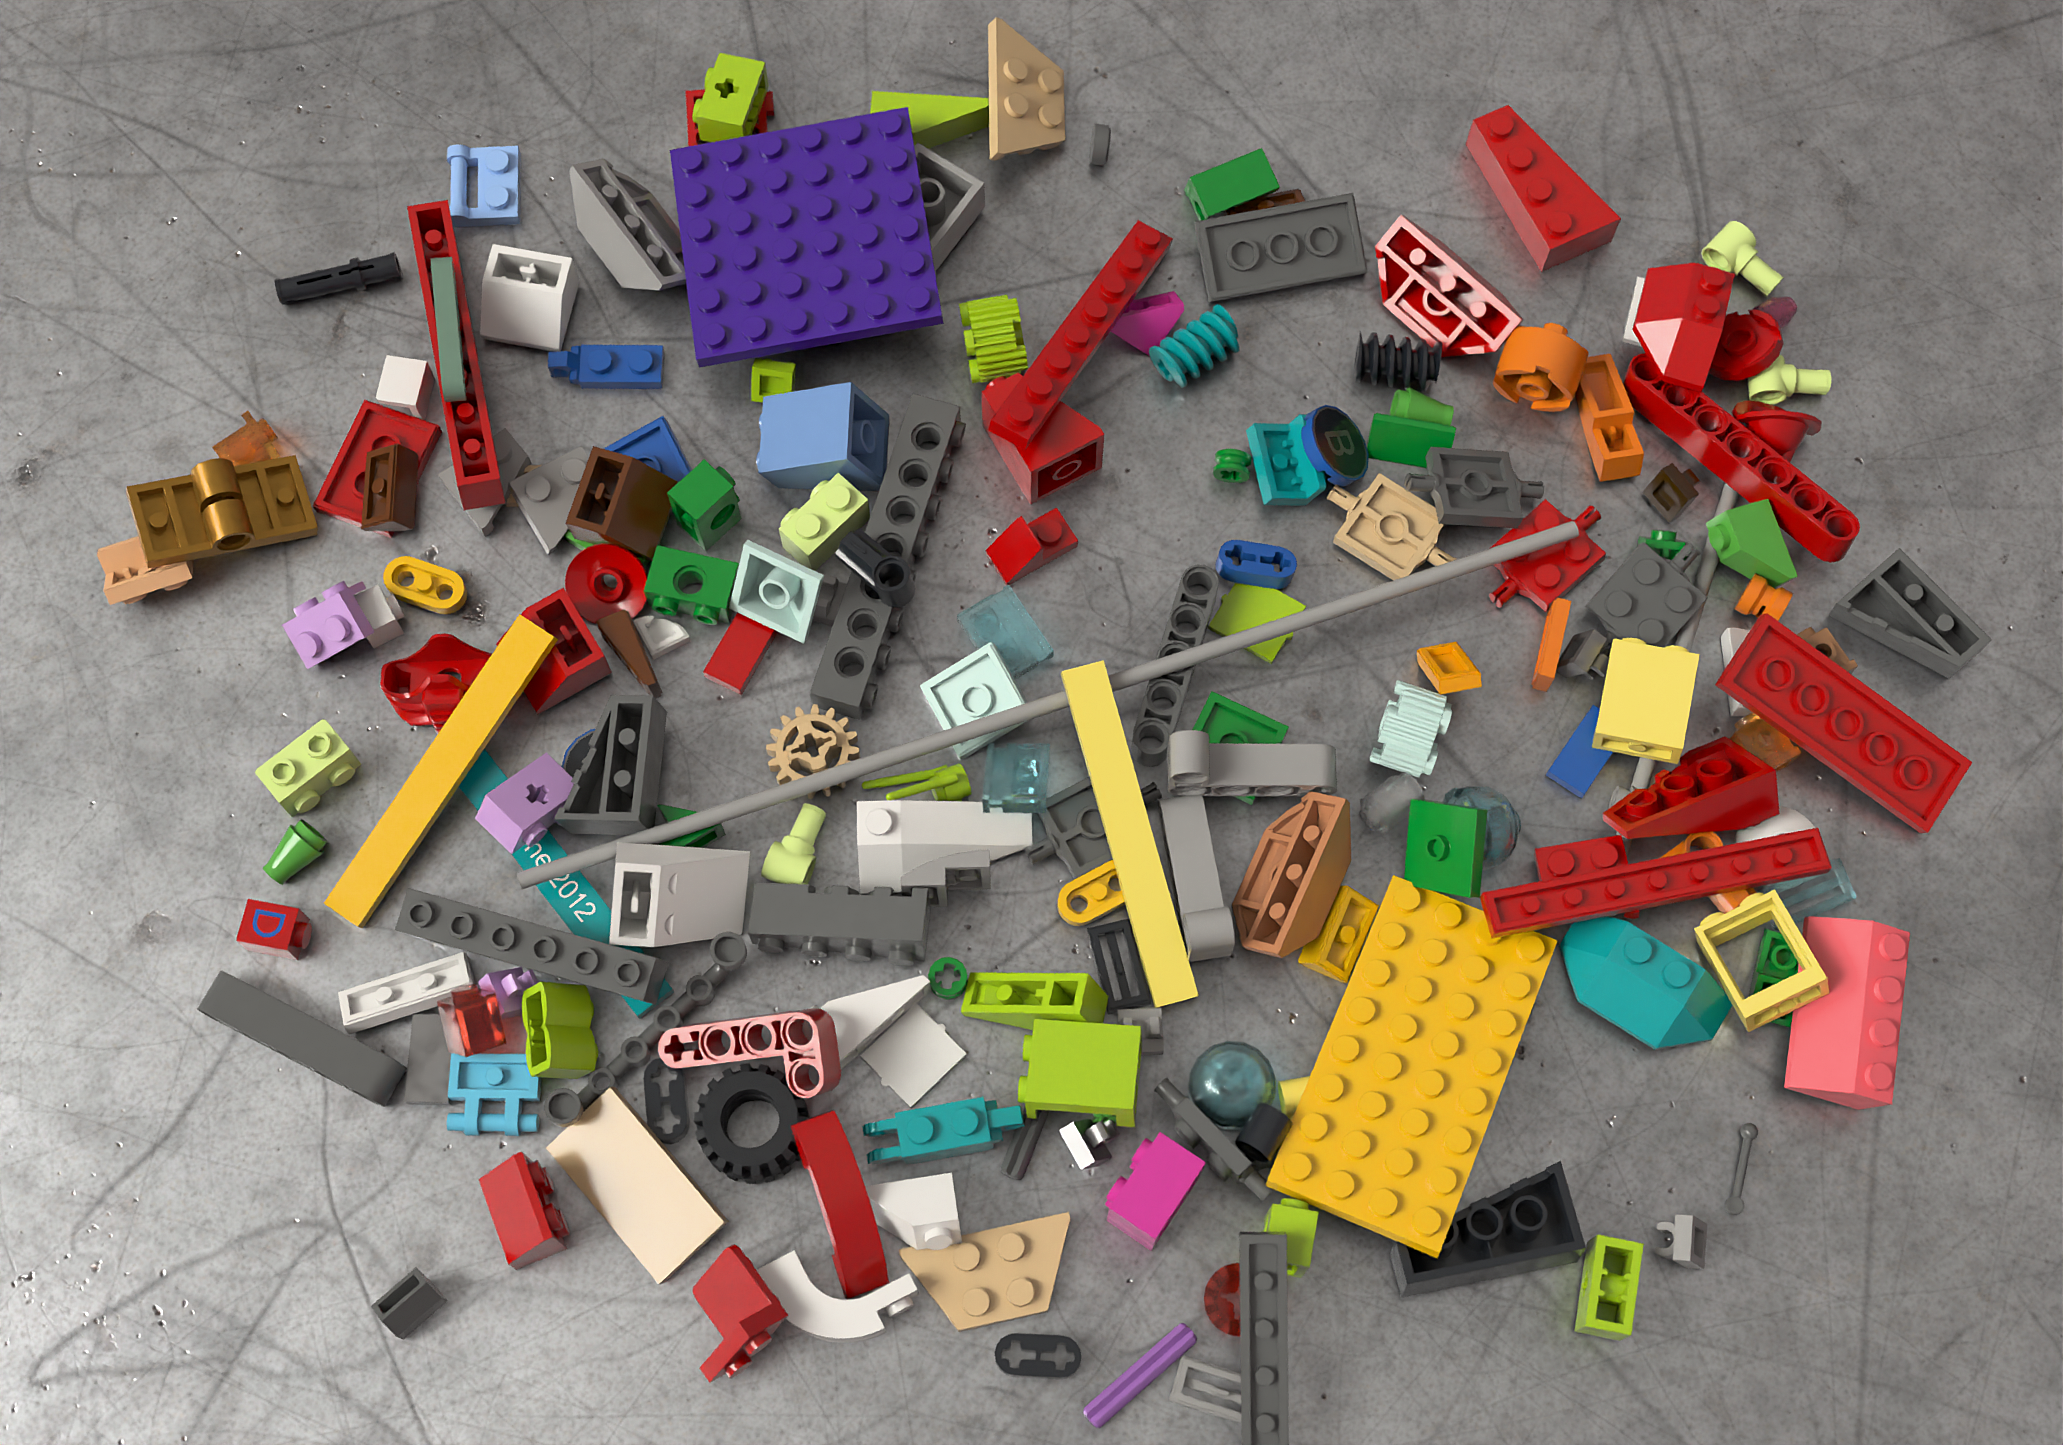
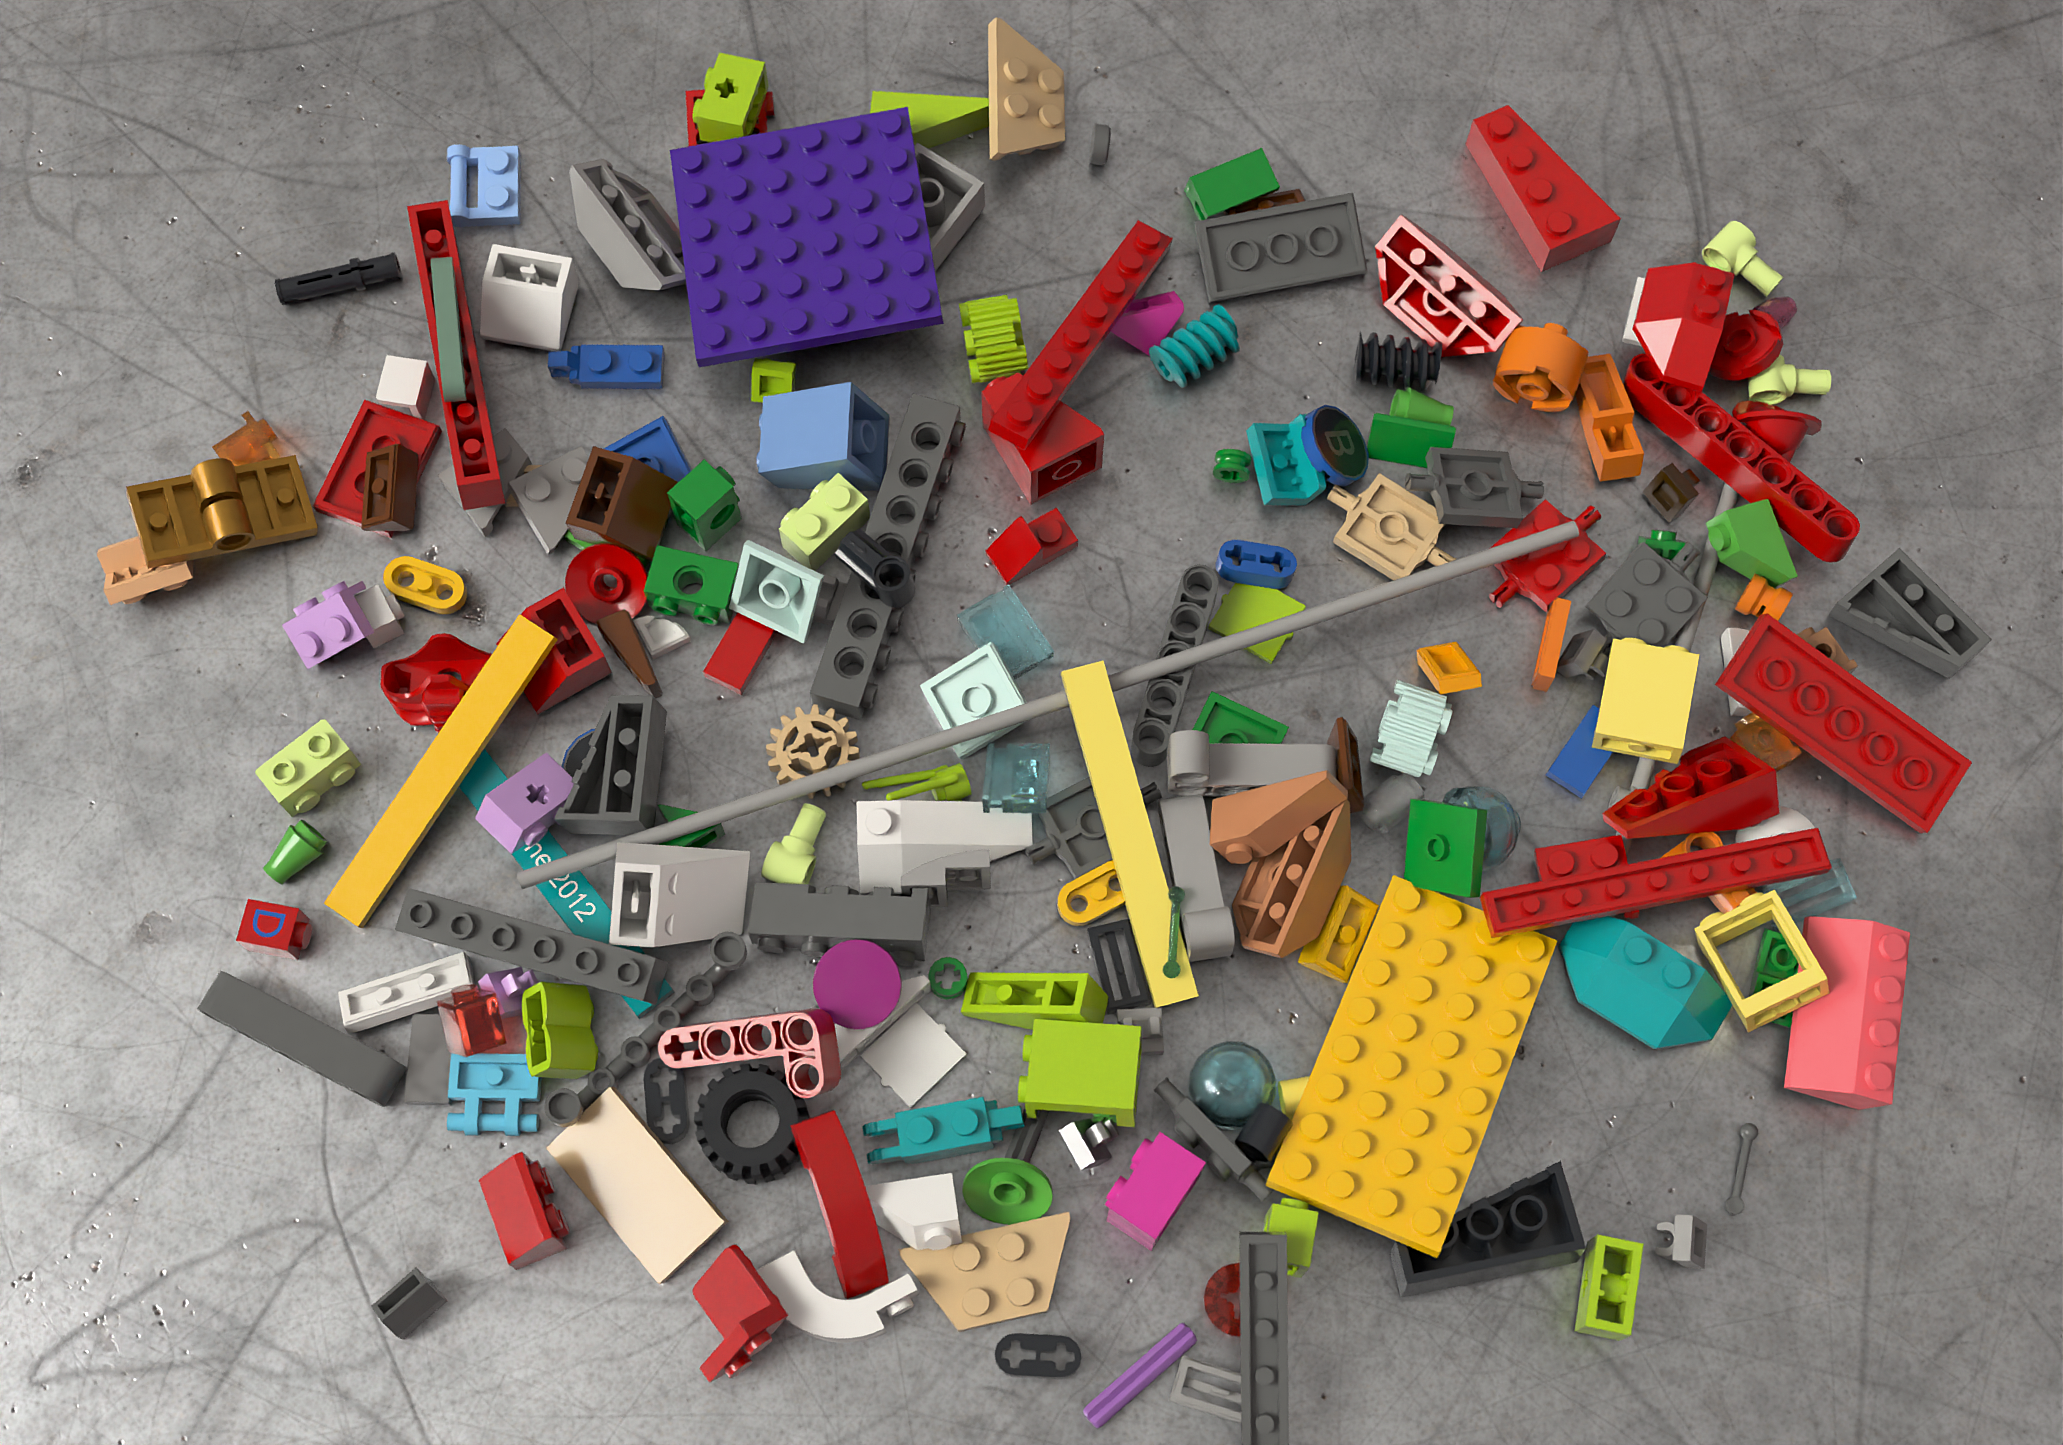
none -> magenta shield [813,939,902,1029]
none -> bright green dish [962,1158,1053,1225]
none -> clear green hinge [1162,886,1185,978]
none -> nougat slope [1210,770,1348,864]
none -> reddish brown slope [1327,717,1365,814]

